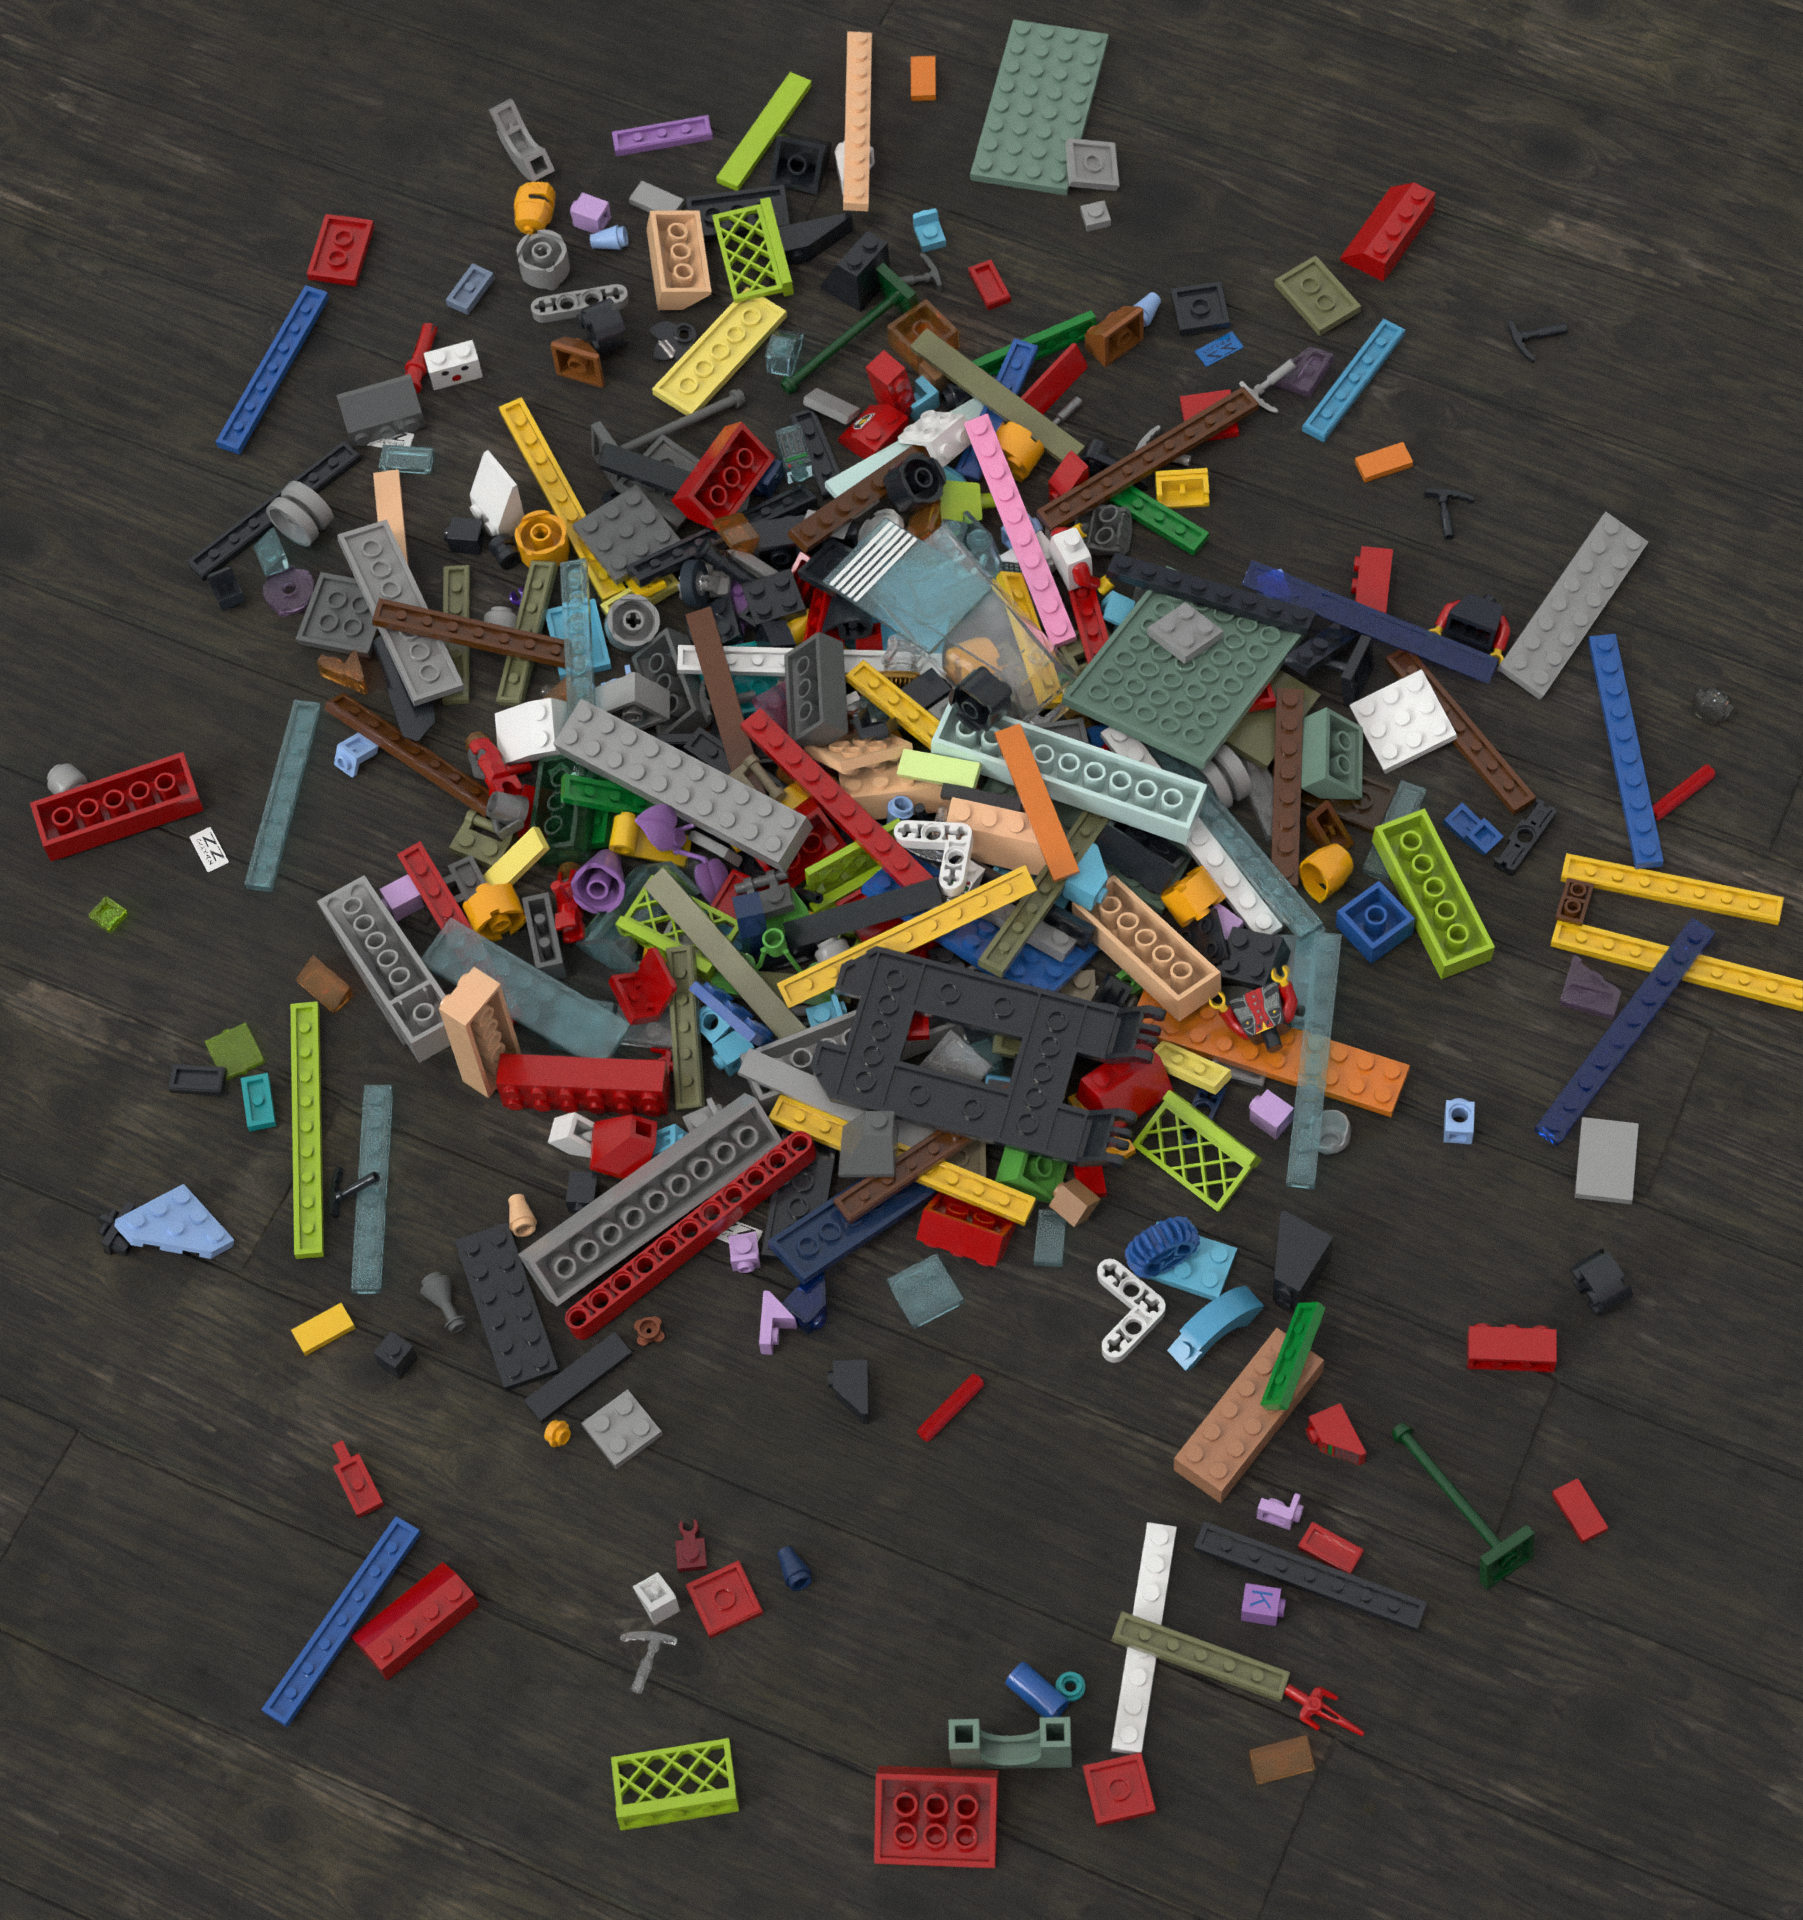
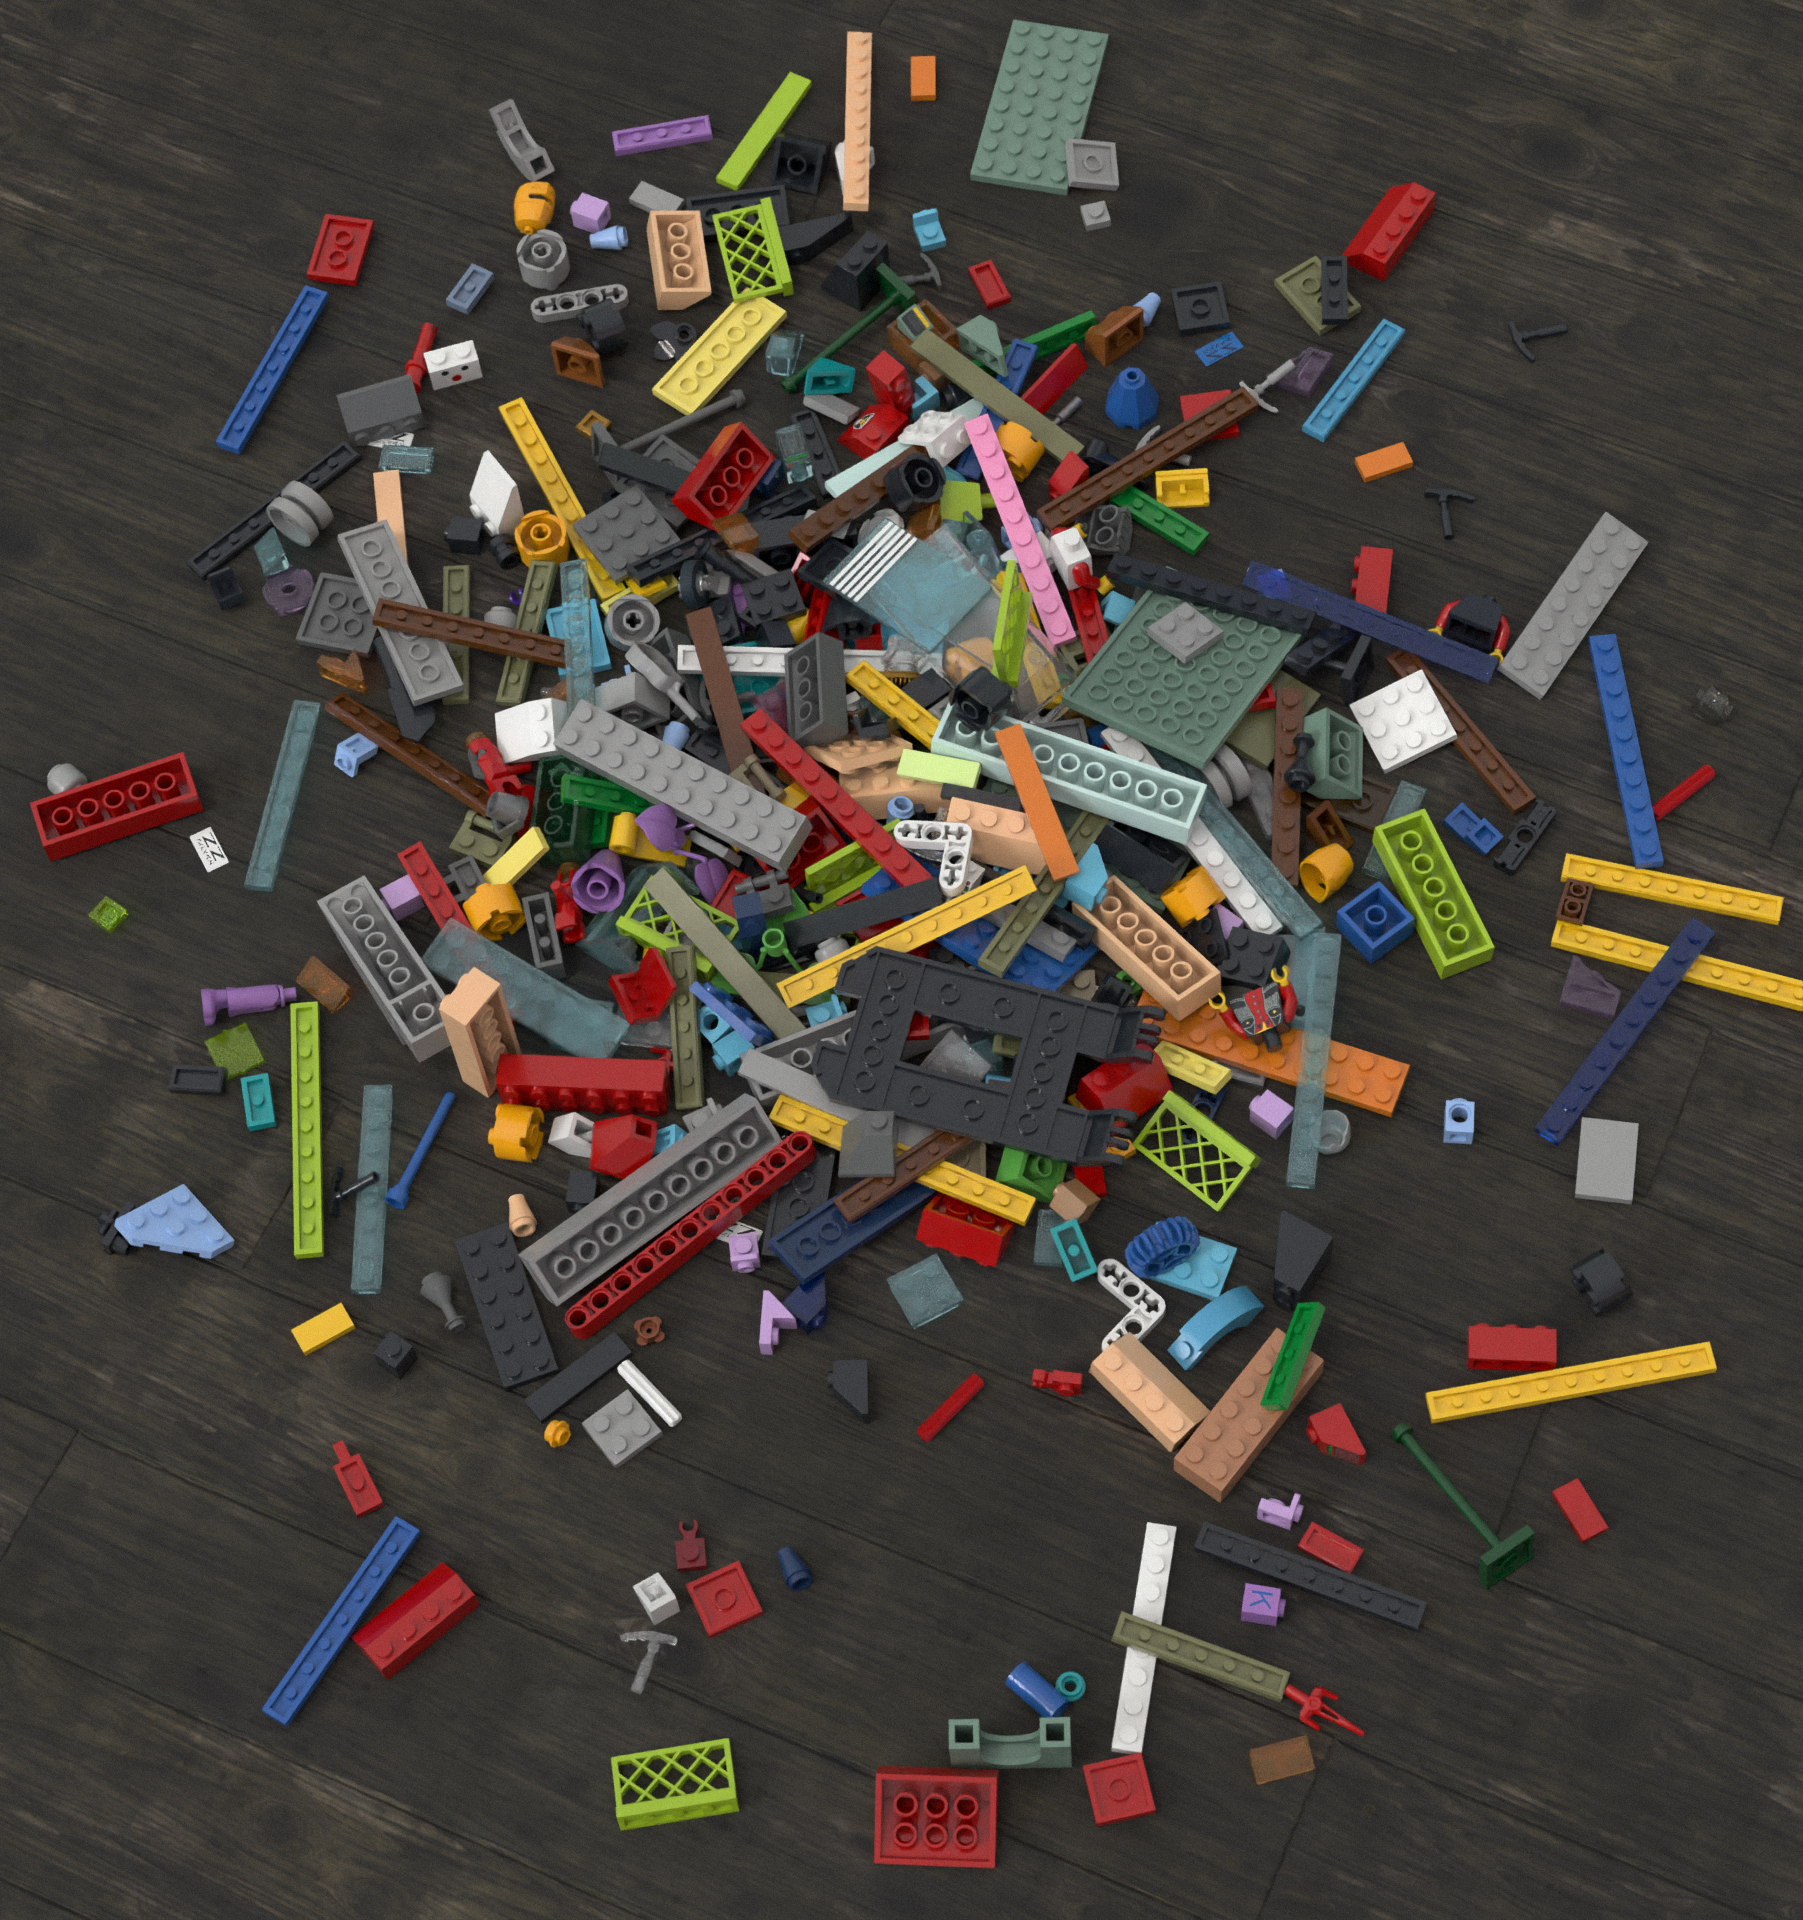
none -> medium lavender piece [201,984,296,1026]
none -> blue piece [384,1091,455,1209]
none -> light orange brick [488,1103,544,1163]
none -> pearl gold tile [576,409,612,441]
none -> white axle [617,1360,682,1427]
none -> light grey piece [625,641,719,733]
none -> light blue cone [662,721,690,751]
none -> teal slope [804,357,856,395]
none -> slope [897,304,934,342]
none -> sand green slope [956,315,1009,377]
none -> lime fence [992,560,1033,687]
none -> red plate [1032,1369,1083,1396]
none -> teal brick [1049,1217,1098,1282]
none -> light nougat slope [1089,1332,1211,1453]
none -> blue cone [1105,367,1159,430]
none -> black piece [1283,732,1316,792]
none -> black plate [1321,256,1348,325]
none -> yellow plate [1425,1342,1717,1423]

